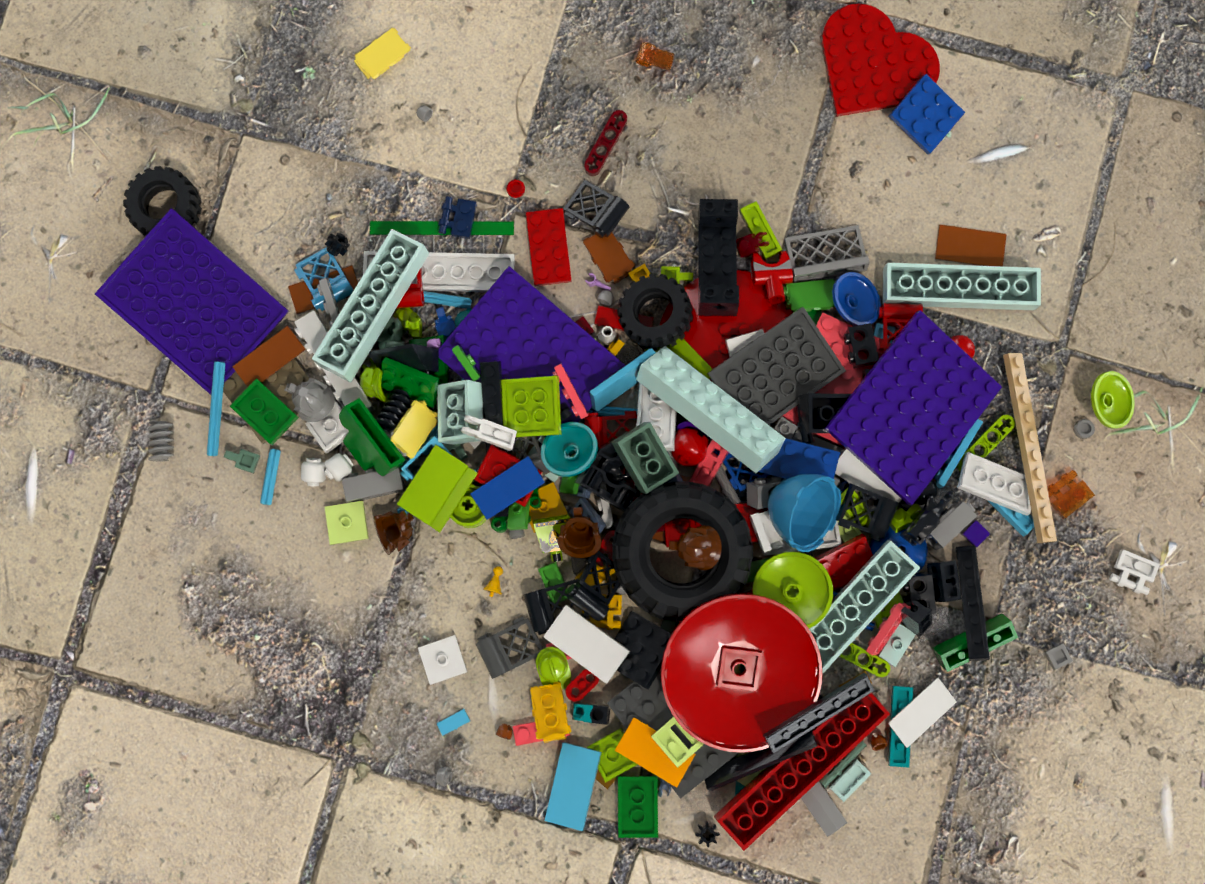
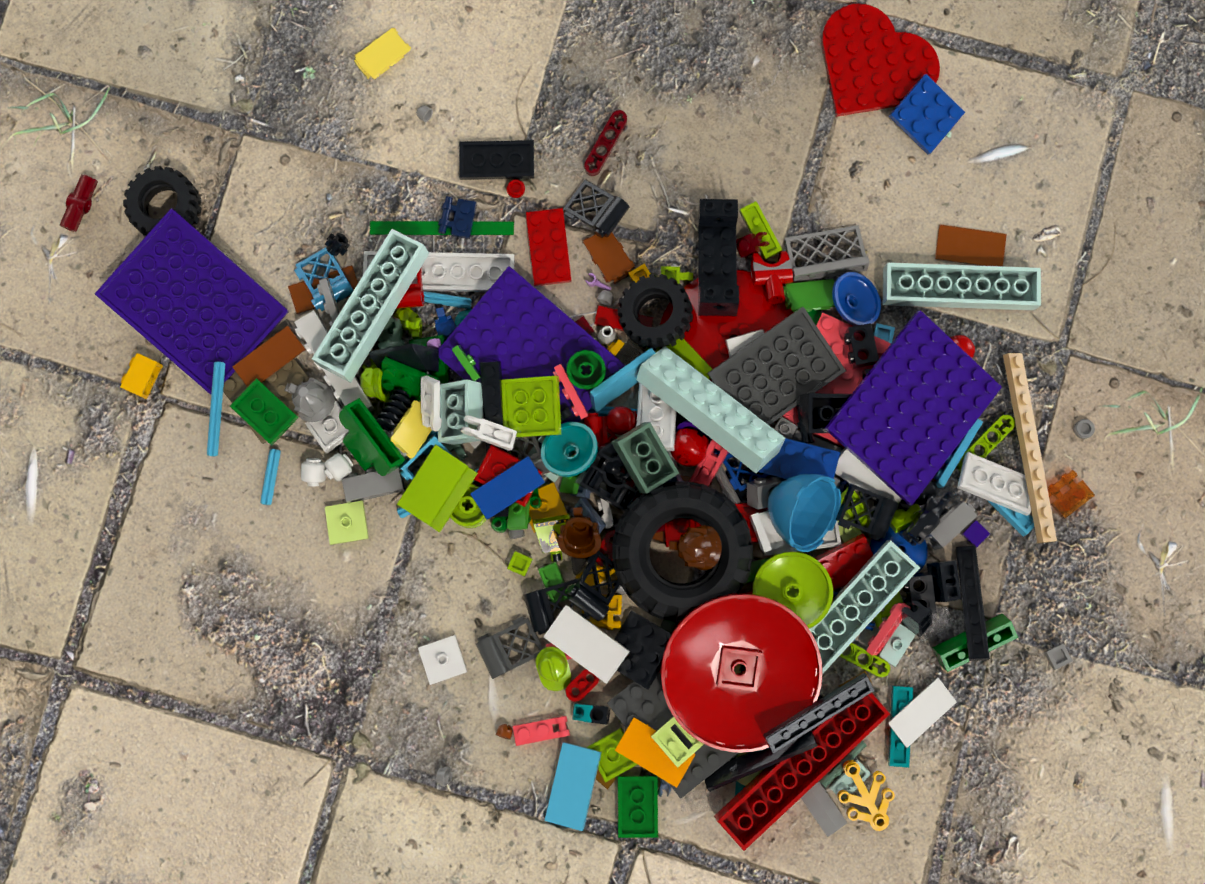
light grey piece [148,421,174,462] -> none
sand green plate [224,449,260,474] -> none
reddish brown helmet [373,511,414,555] -> none
medium azure window [437,709,470,736] -> none
yellow piece [483,566,503,597] -> none
yellow piece [530,682,571,743] -> none
clear orange piece [635,42,675,71] -> none
black gear [695,821,720,847] -> none
dark orange hinge [870,734,888,751] -> none
red piece [879,303,923,354] -> none
lime dish [1091,371,1135,429] -> none
white plate [1109,549,1160,595] -> none
none -> dark red piece [60,174,98,232]
none -> yellow brick [120,353,163,400]
none -> white hinge [421,375,442,432]
none -> black plate [459,140,535,180]
none -> lime plate [507,551,533,577]
none -> green brick [567,350,606,389]
none -> red hair [606,406,637,435]
none -> yellow plant [837,760,895,831]

